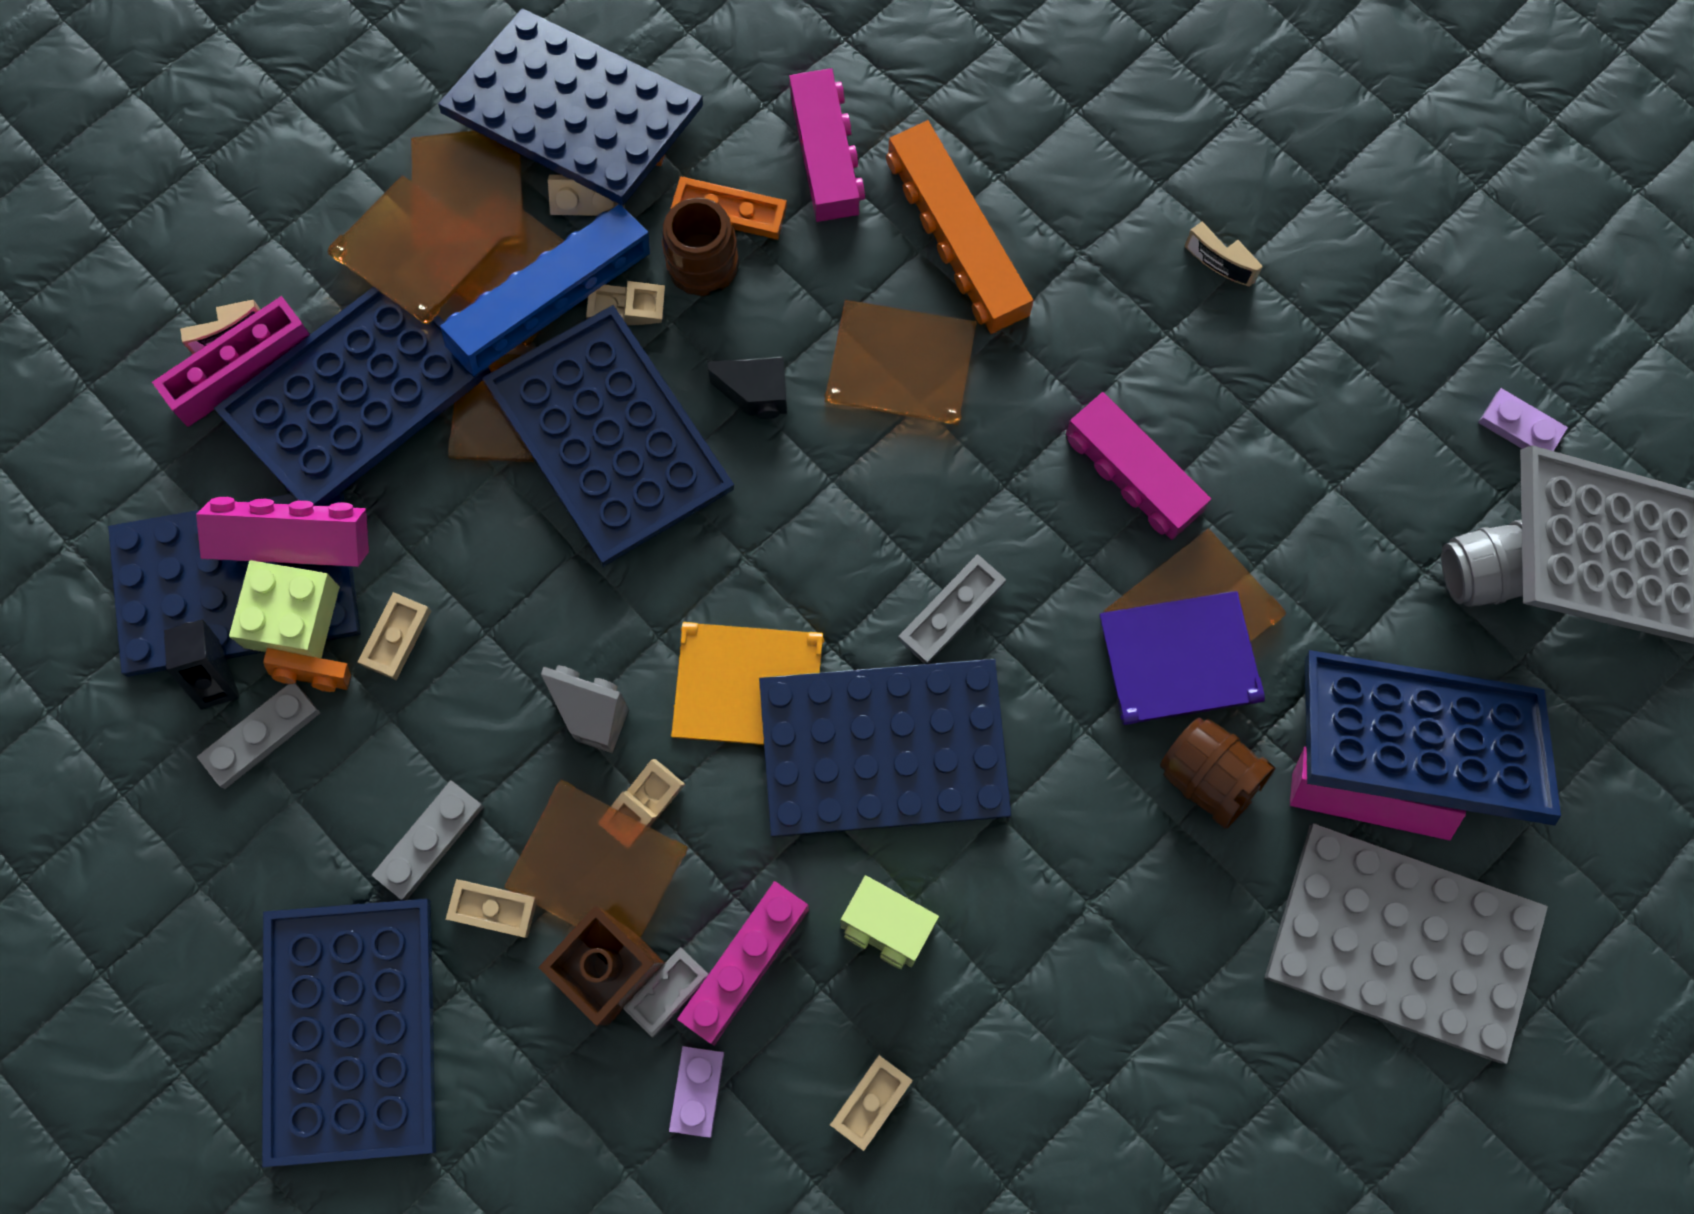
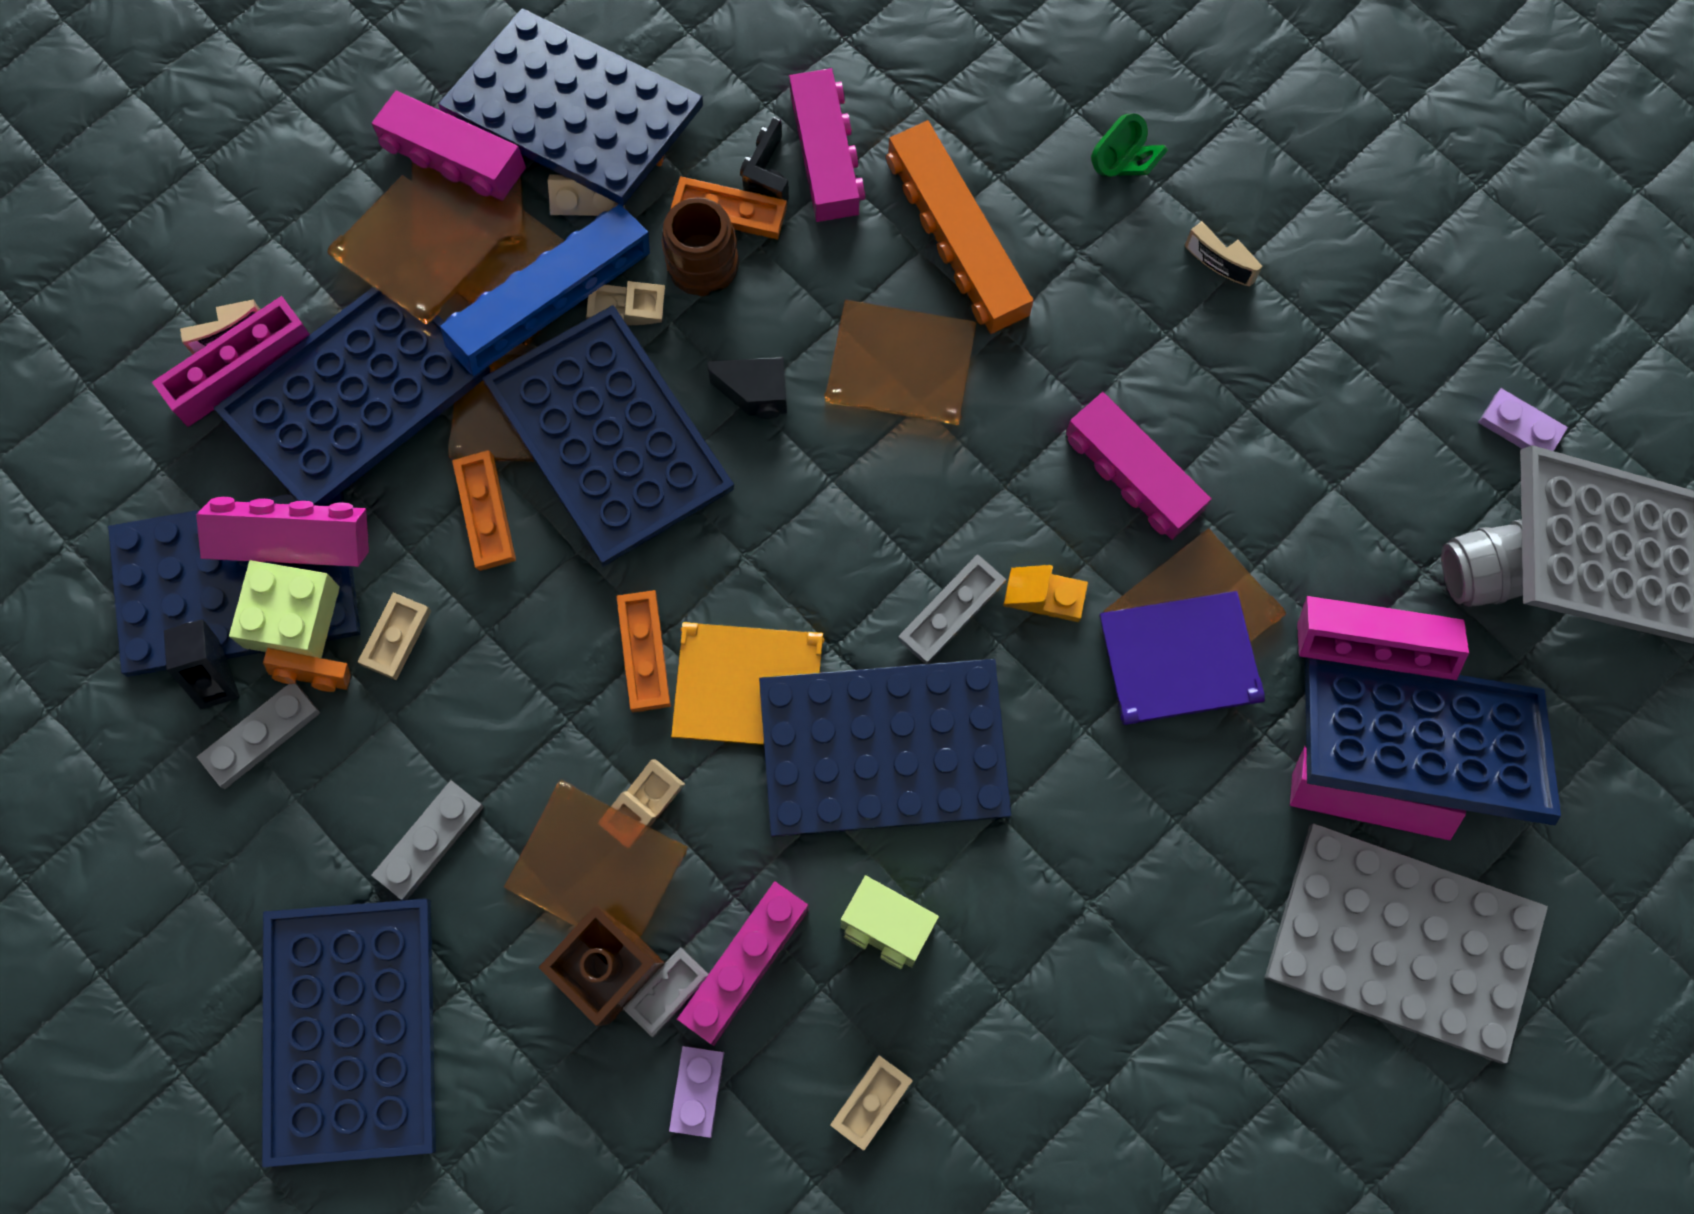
tan plate [446,879,538,938] -> none
light grey slope [541,665,629,753] -> none
reddish brown piece [1160,717,1276,829] -> none
none -> dark pink brick [371,90,526,201]
none -> orange plate [452,450,516,571]
none -> orange plate [617,590,671,713]
none -> black bracket [740,117,789,201]
none -> light orange slope [1003,565,1088,622]
none -> green bracket [1091,113,1168,177]
none -> dark pink brick [1297,596,1469,680]

